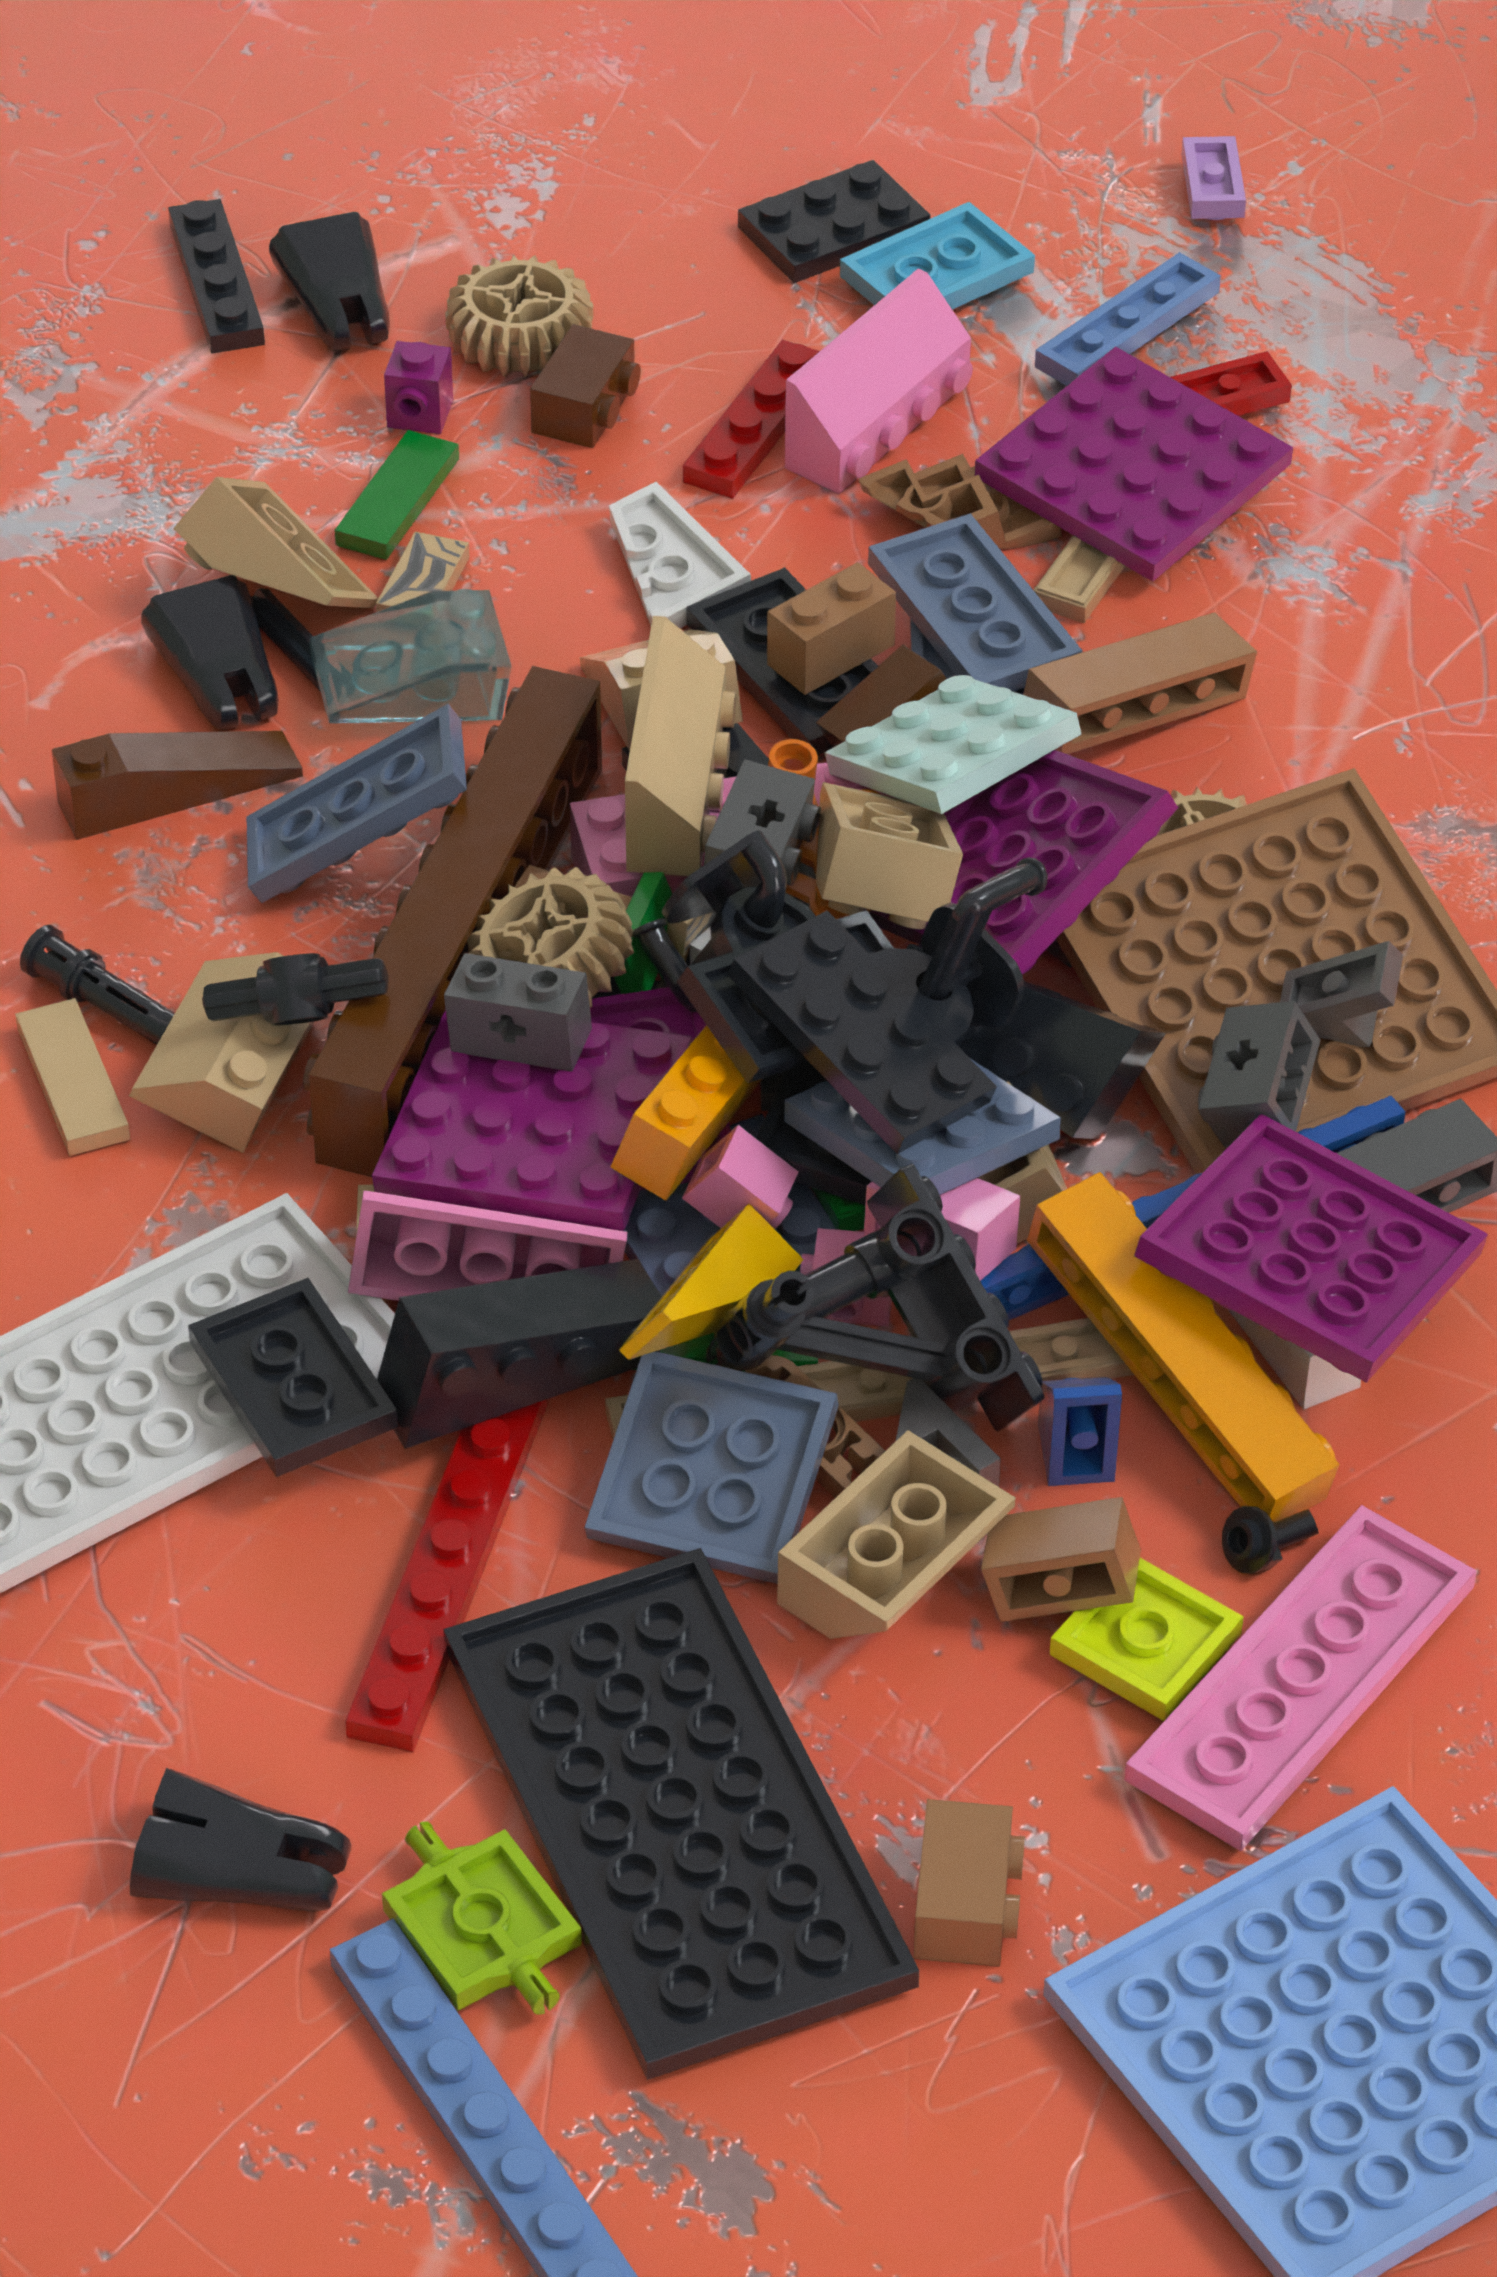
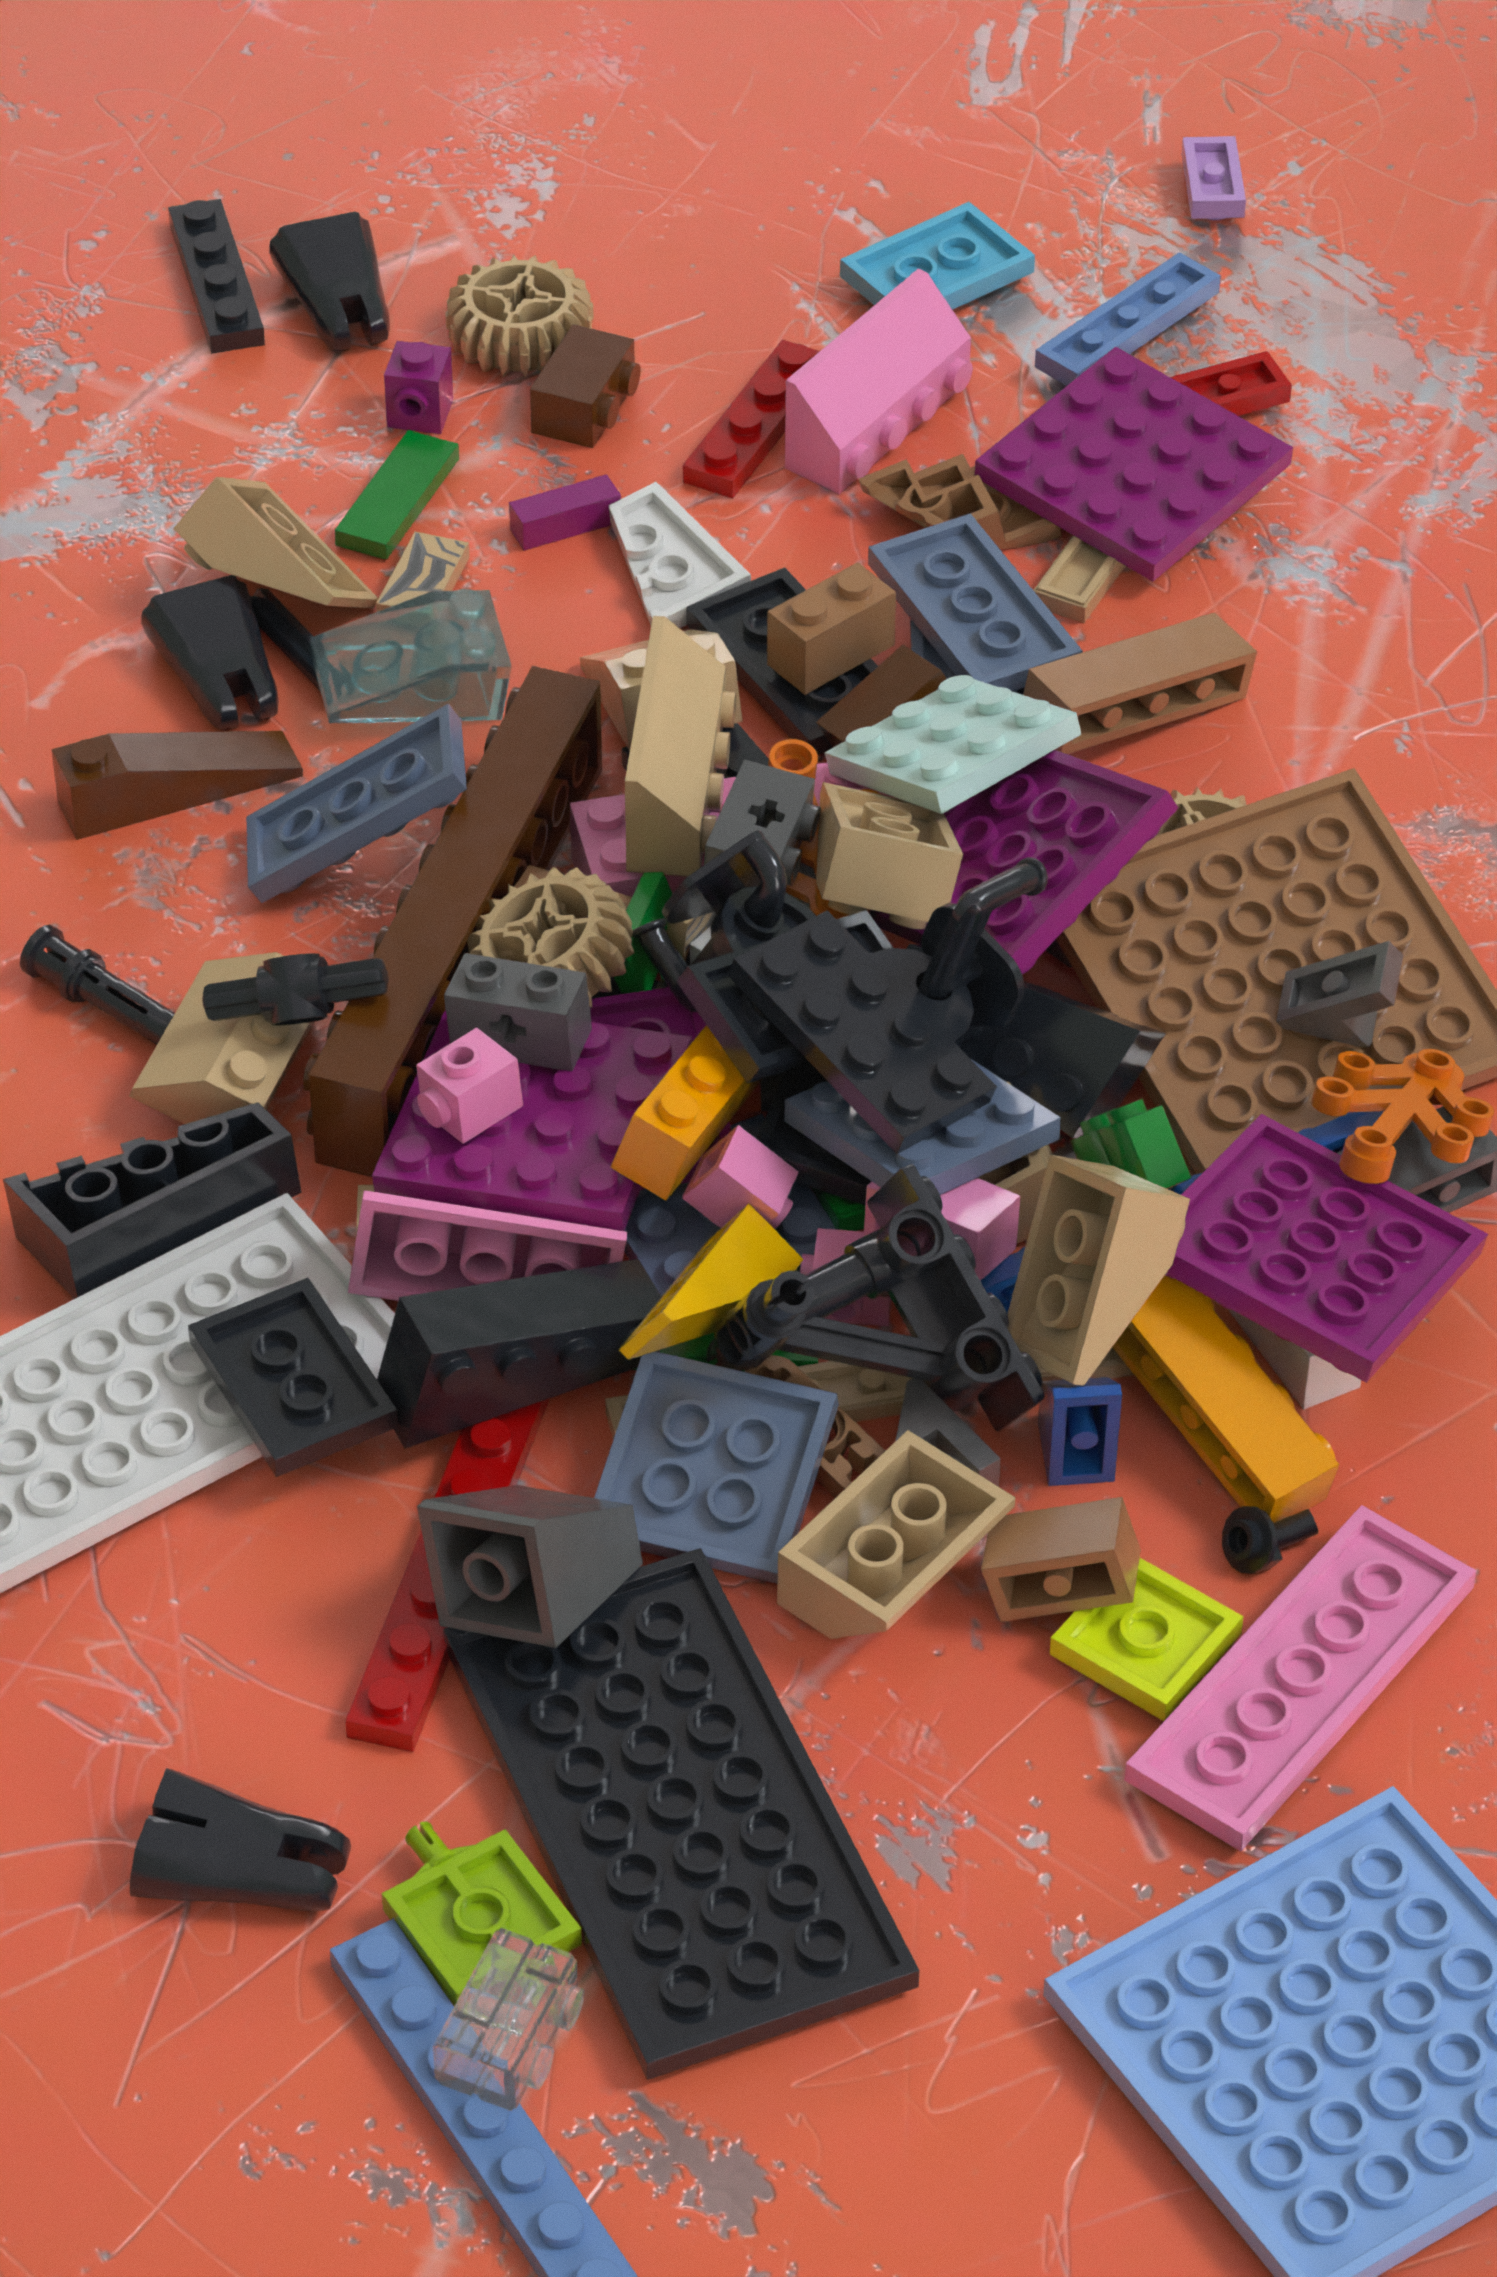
tan tile [15,998,130,1156] -> none
black plate [738,160,931,283] -> none
medium nougat brick [913,1799,1025,1967] -> none
dark grey brick [1198,1001,1320,1148] -> none
none -> black wedge [3,1102,302,1299]
none -> bright pink brick [416,1027,523,1144]
none -> dark grey slope [417,1485,643,1648]
none -> clear brick [433,1928,585,2111]
none -> magenta piece [509,474,621,551]
none -> tan slope [1007,1155,1190,1386]
none -> green brick [1070,1099,1191,1188]
none -> orange plant [1311,1049,1495,1184]

